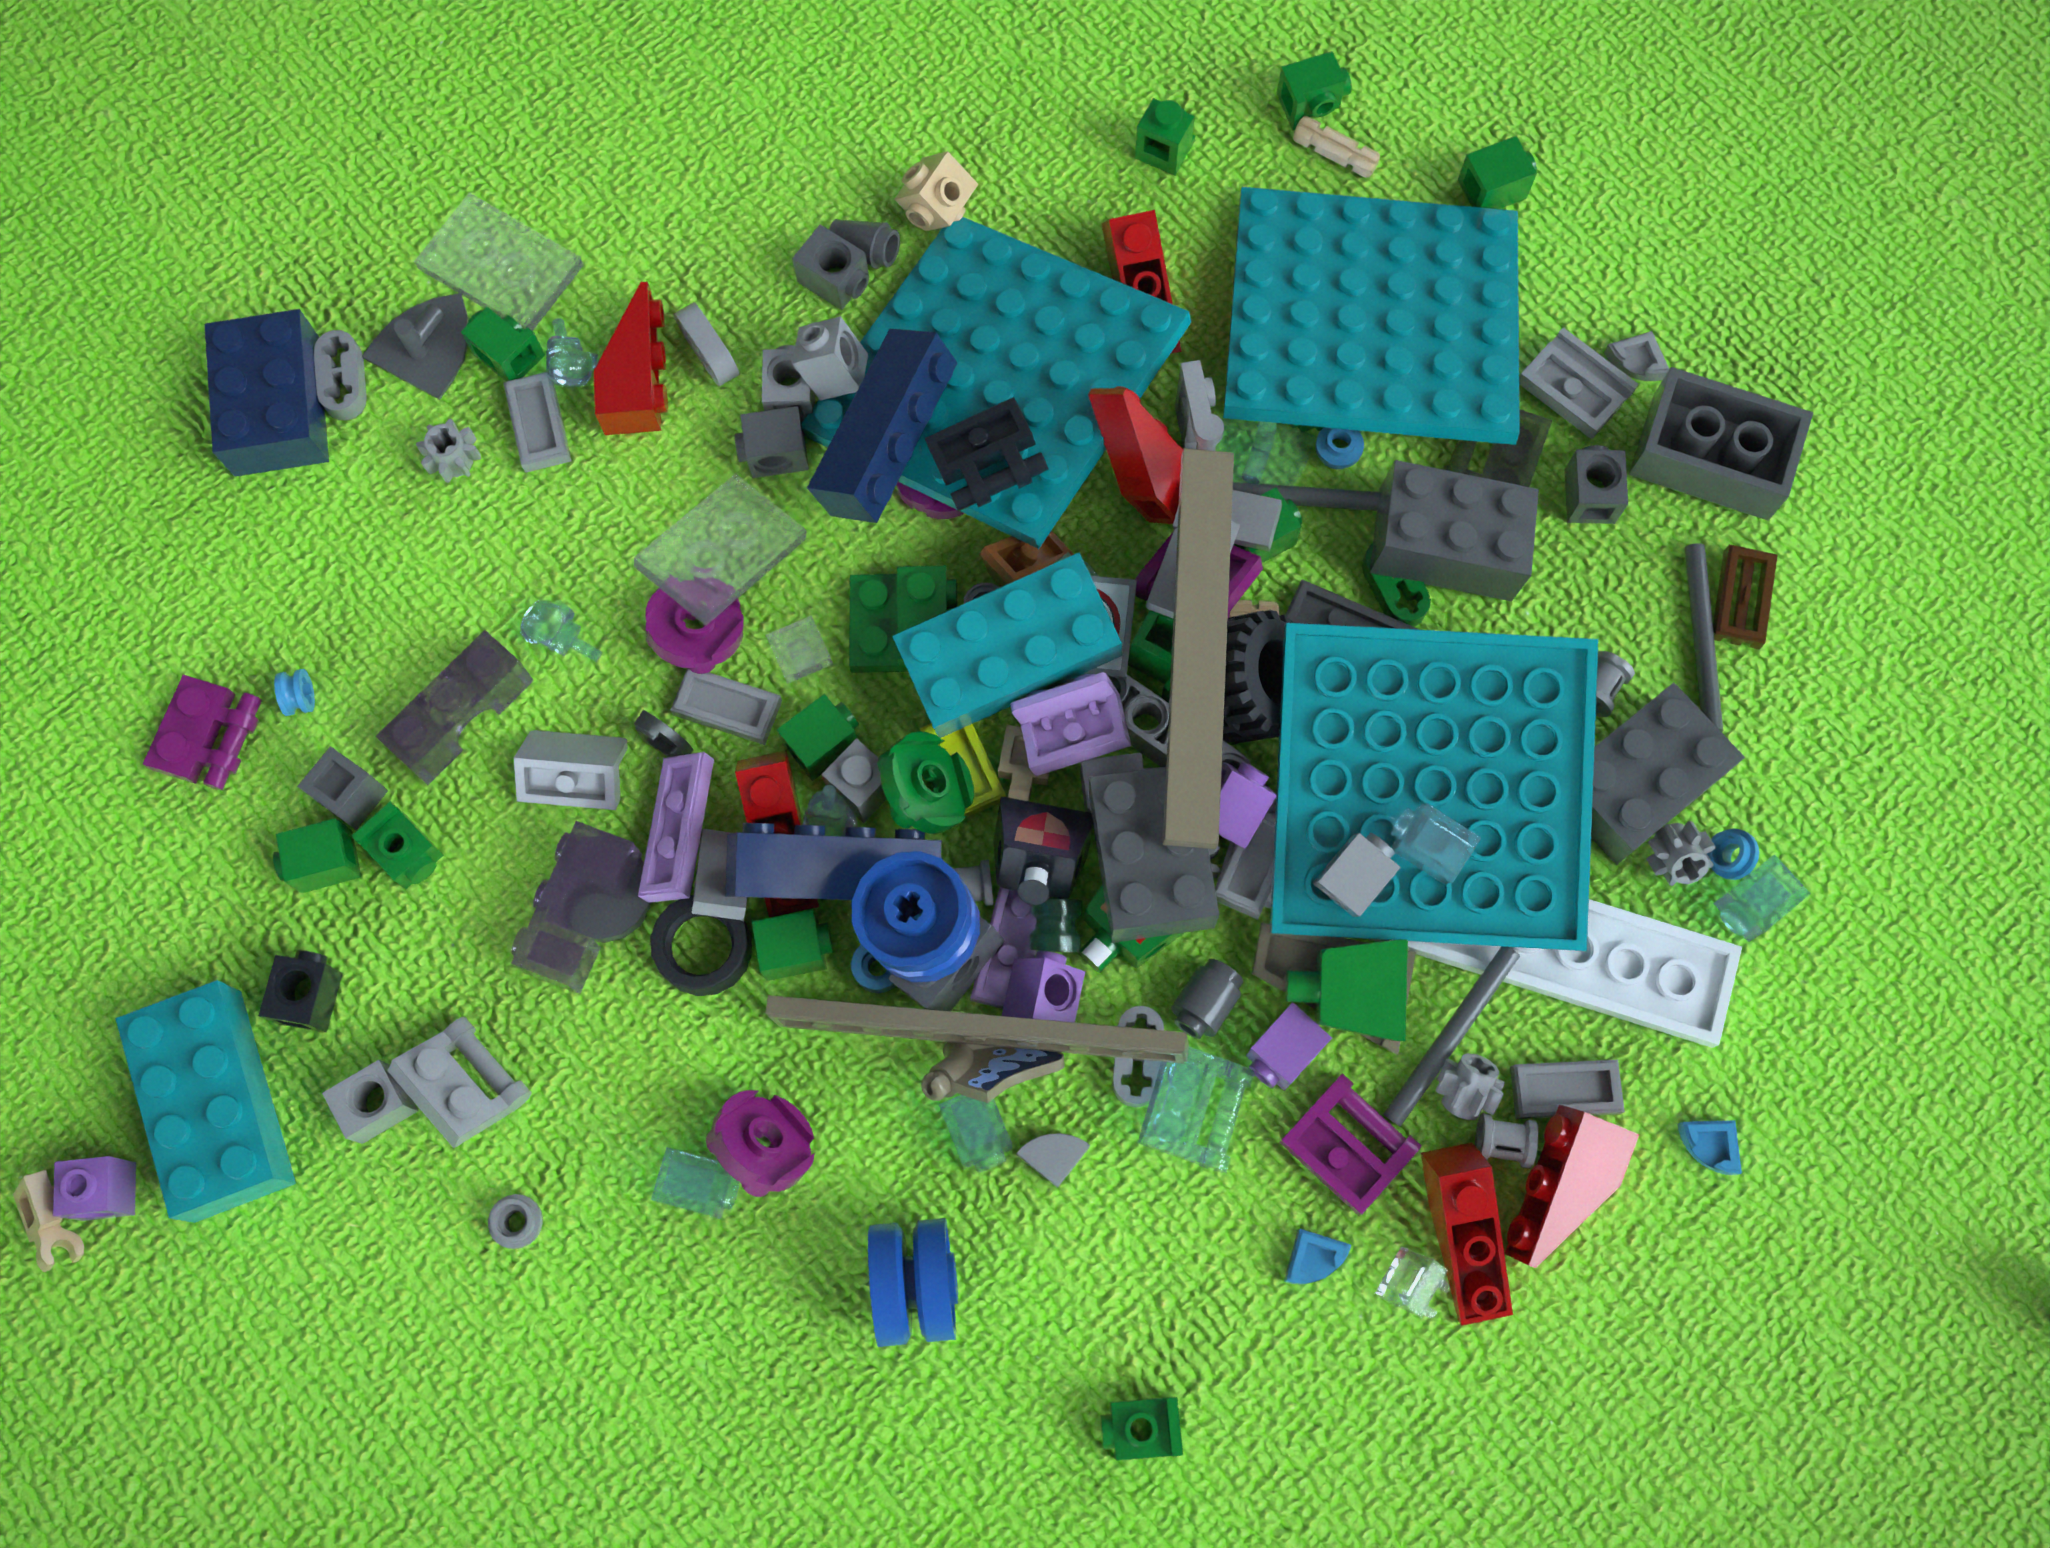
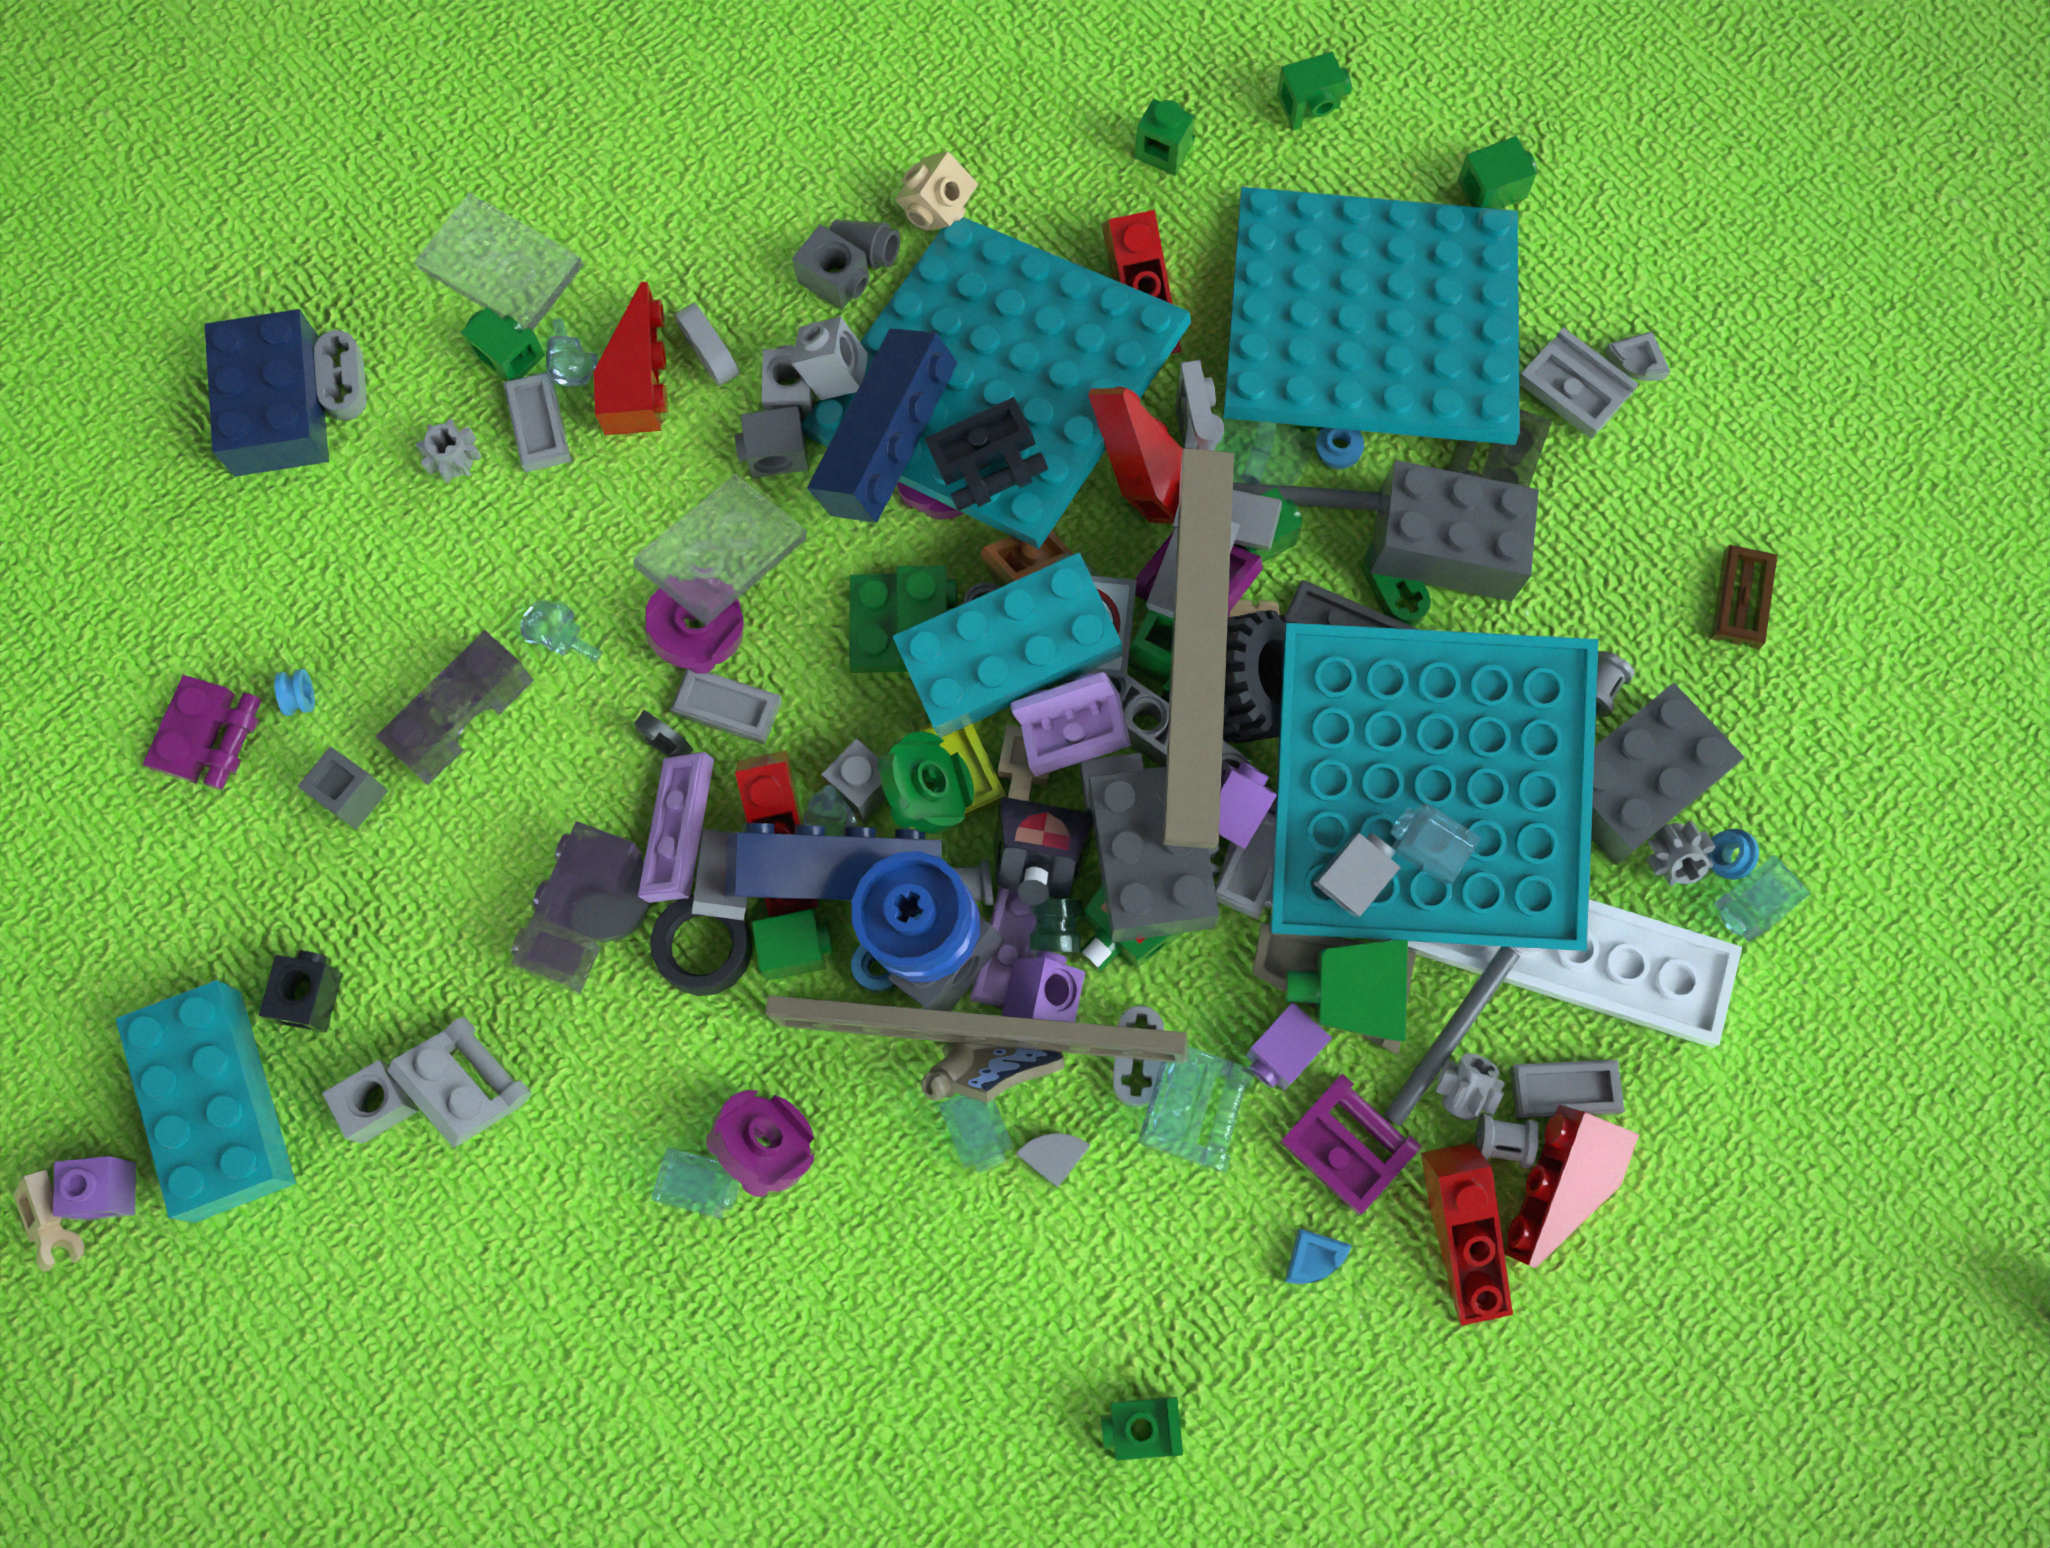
green brick [273,818,361,893] -> none
green brick [351,801,444,889] -> none
dark grey shield [362,293,469,400] -> none
light grey plate [488,1194,543,1249] -> none
light grey panel [514,730,628,810] -> none
clear tile [766,615,833,684] -> none
green brick [777,693,859,781] -> none
blue wheel [868,1218,958,1347] -> none
dark grey brick [1171,959,1243,1039] -> none
tan axle [1293,116,1380,178] -> none
clear tile [1375,1247,1450,1318] -> none
dark grey brick [1564,445,1628,524] -> none
dark grey brick [1629,367,1814,521] -> none
dark azure tile [1677,1120,1742,1175] -> none
dark grey bar [1685,543,1724,732] -> none

